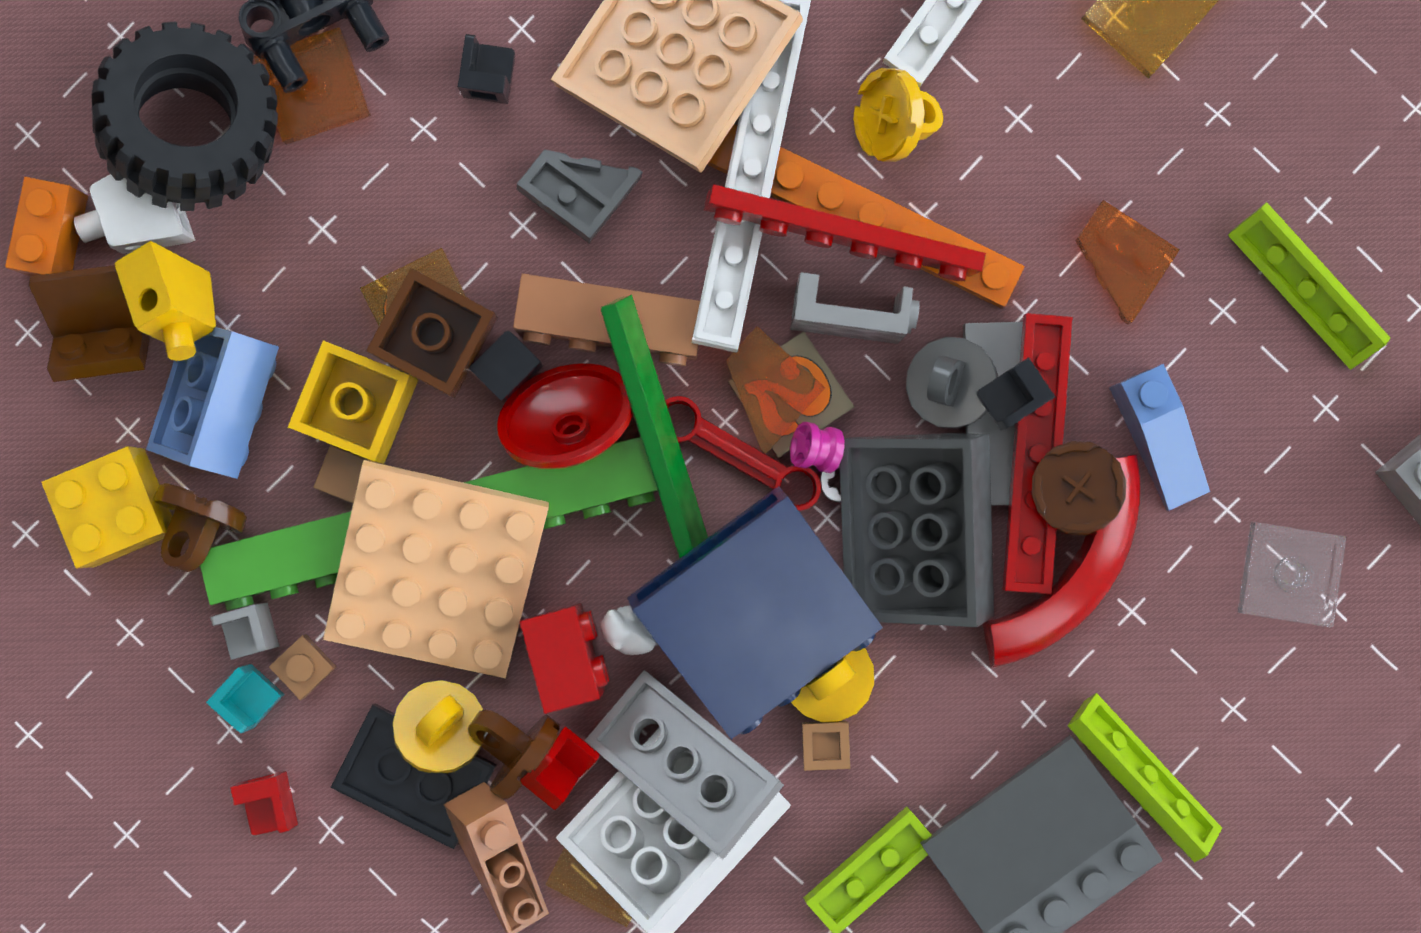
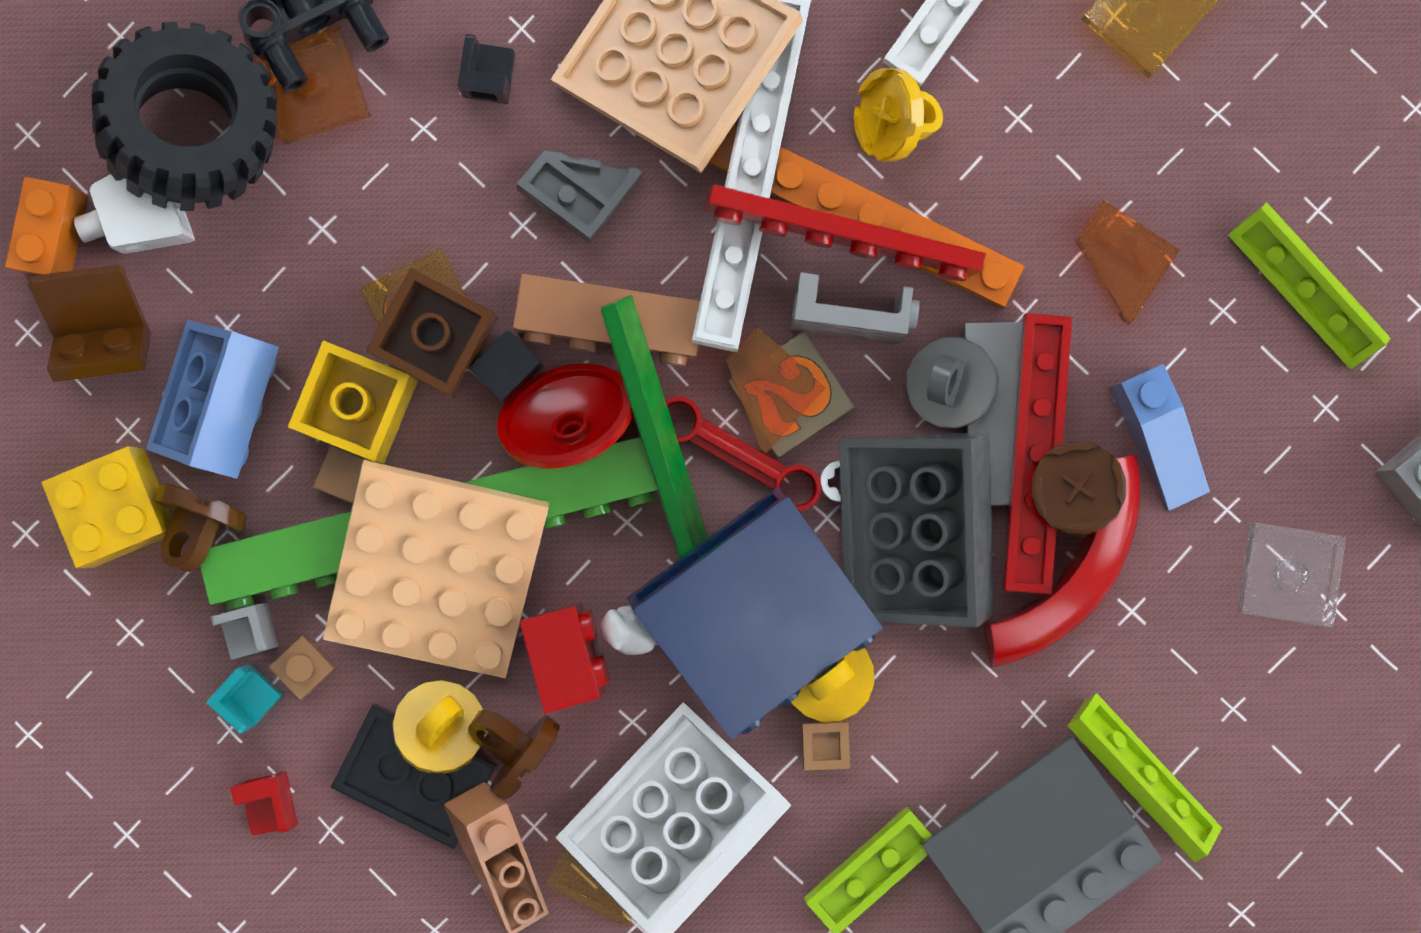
yellow torso [115,241,216,361] -> none
red panel [520,726,600,811] -> none
light grey plate [585,670,784,859] -> none
dark pink wheel [790,422,845,473] -> none
black panel [977,357,1055,431] -> none

